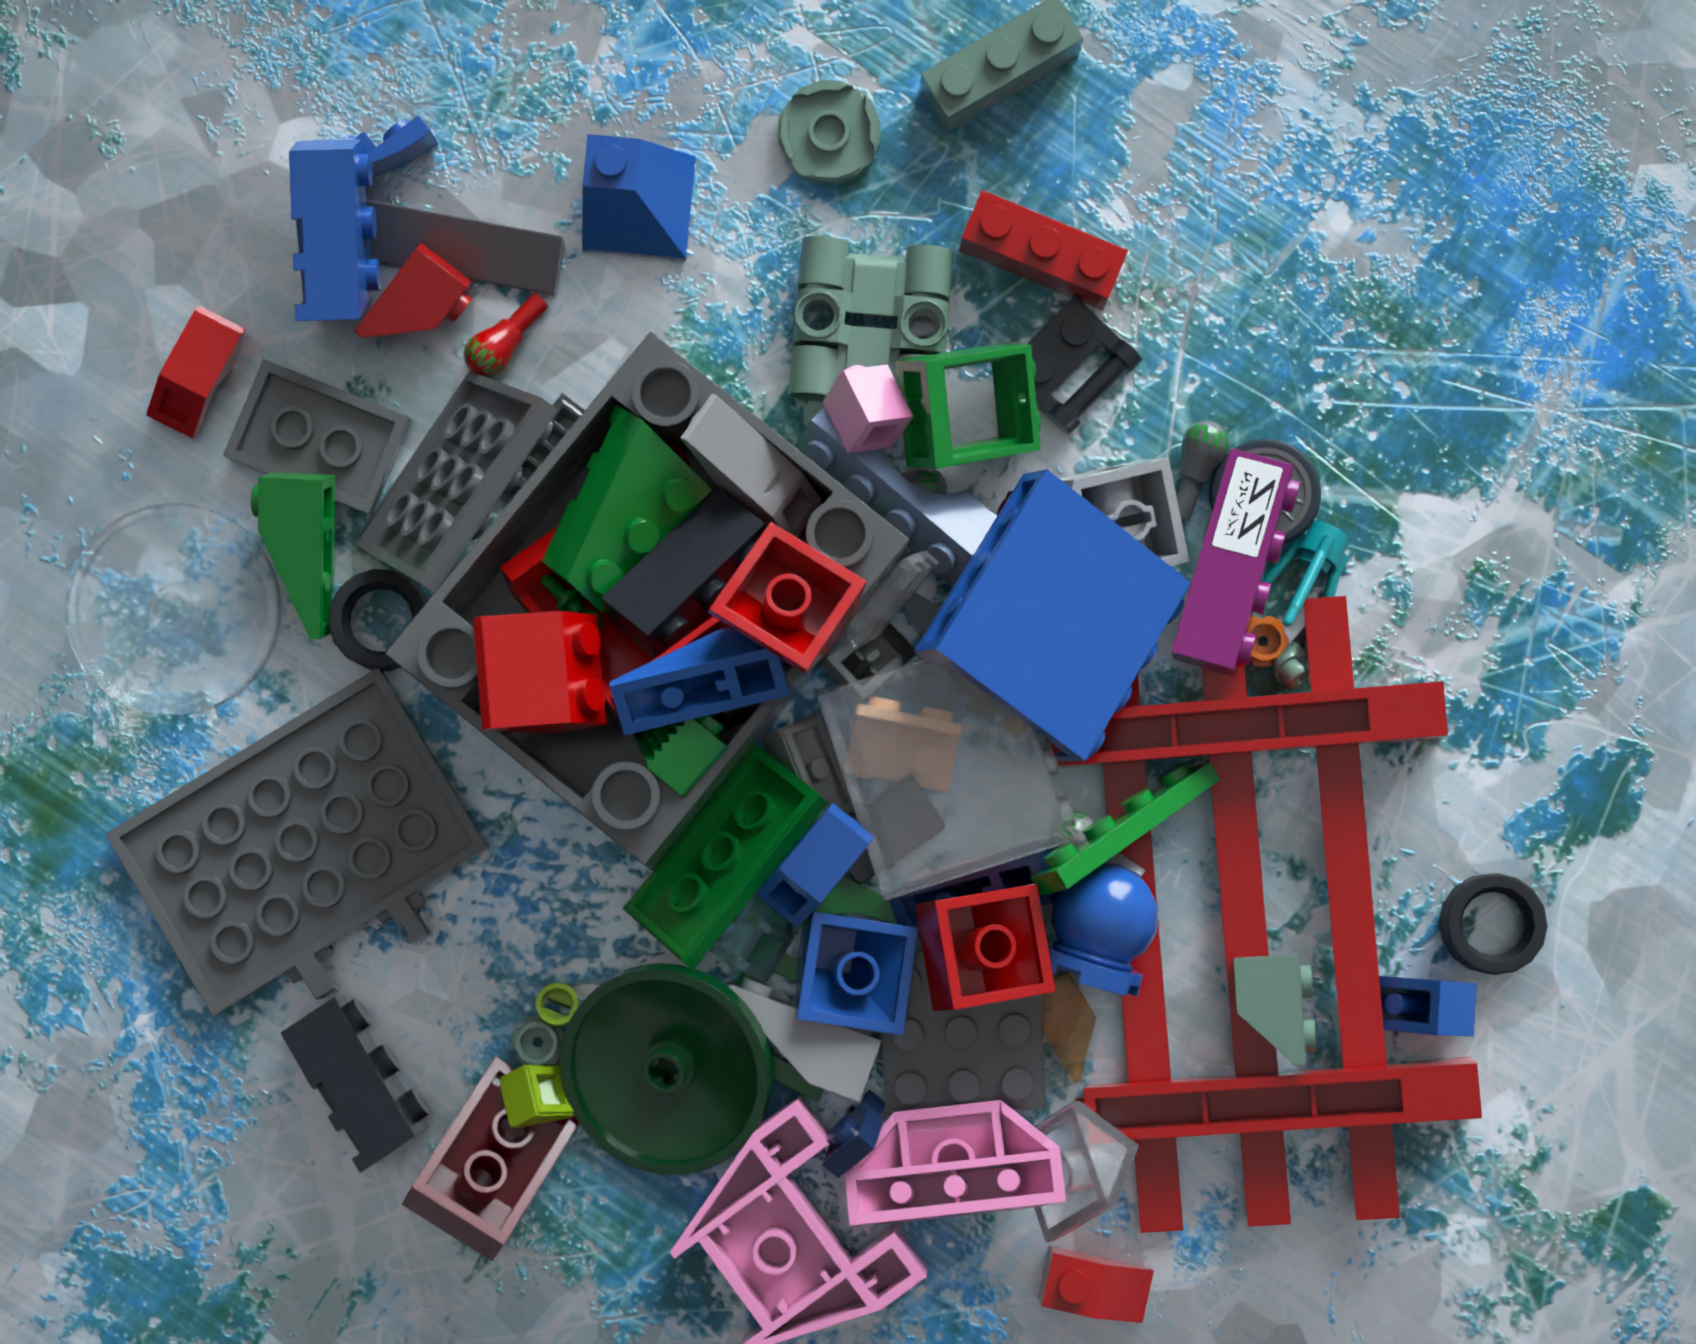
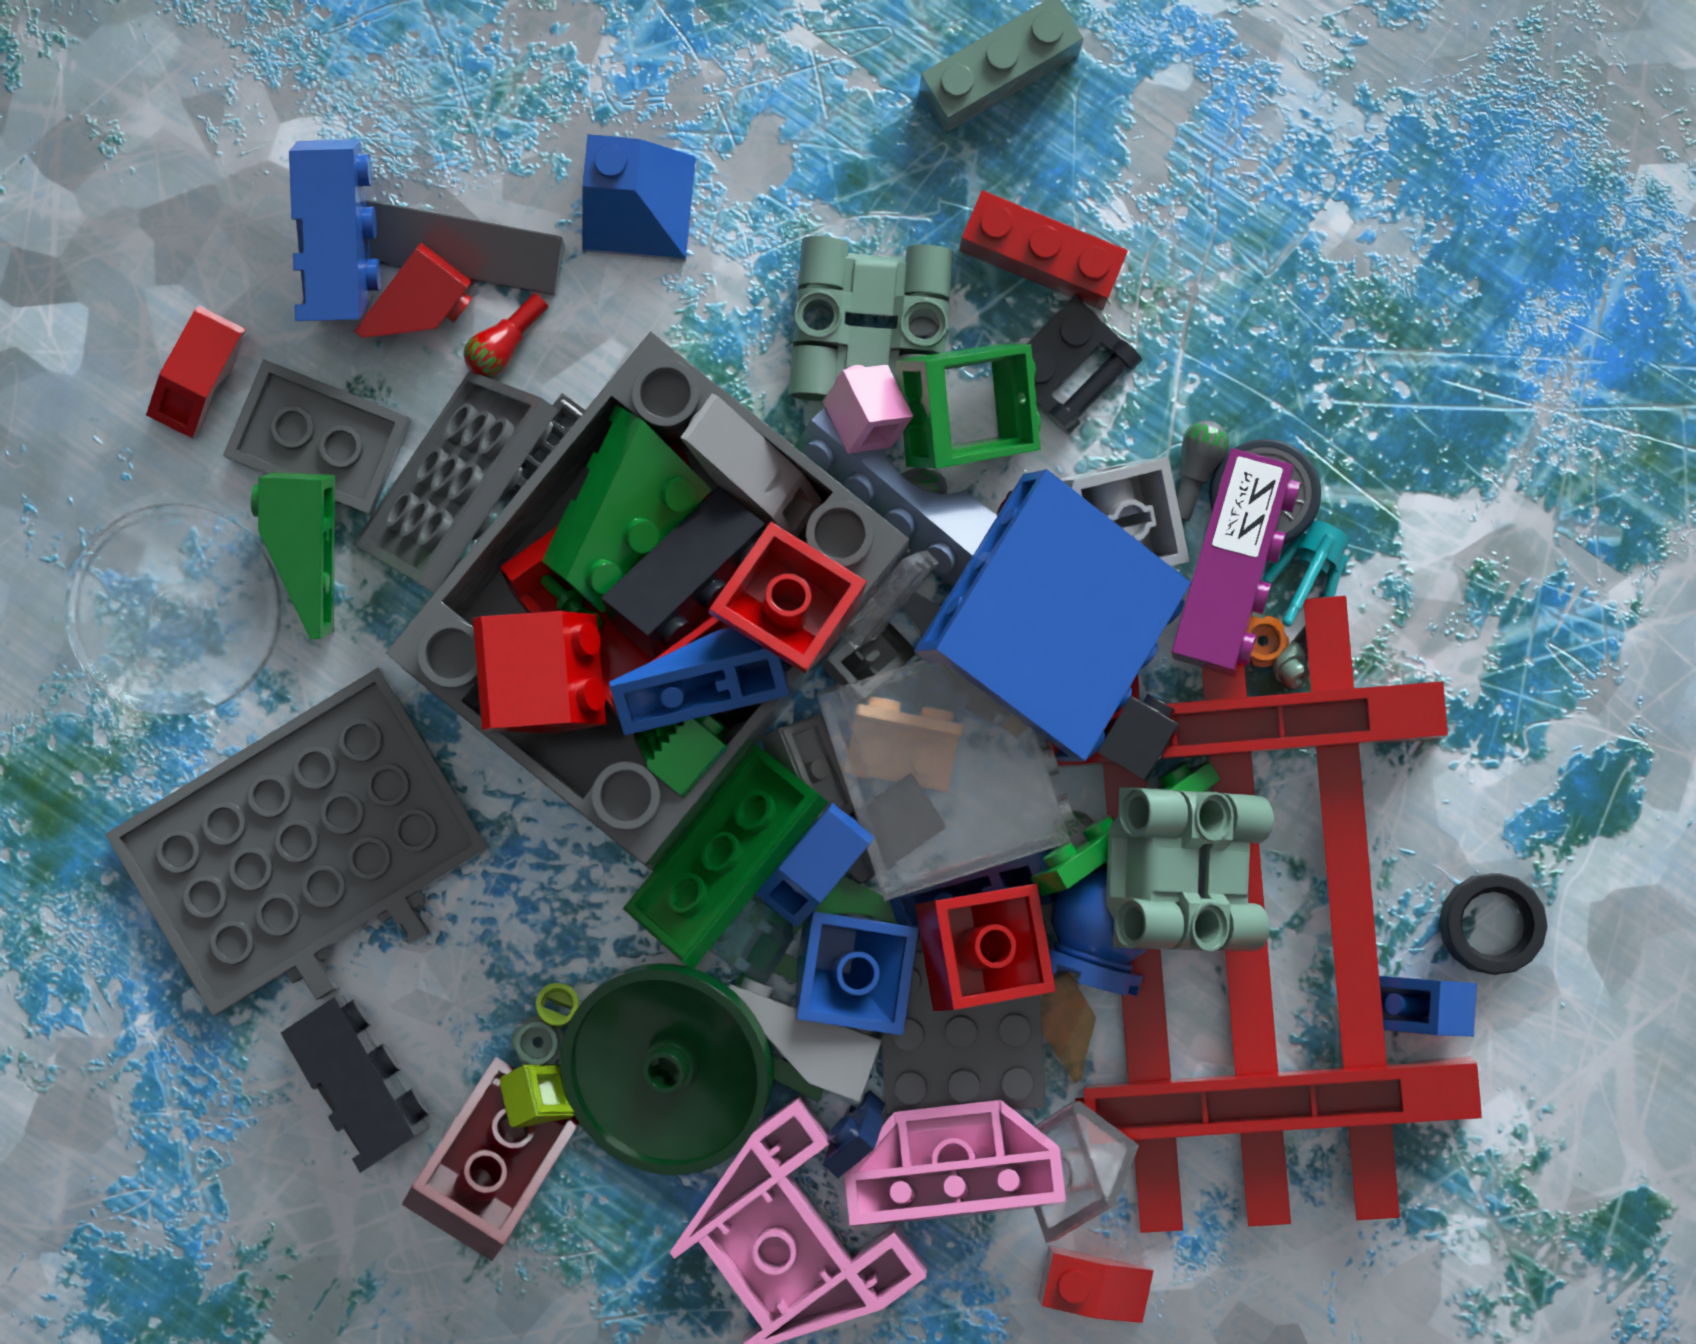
black tyre [328,569,429,671] -> none
blue slope [341,115,438,177] -> none
sand green tile [778,80,880,185] -> none
sand green slope [1234,954,1316,1065] -> none
none -> black brick [1098,694,1180,781]
none -> sand green piece [1106,788,1274,952]

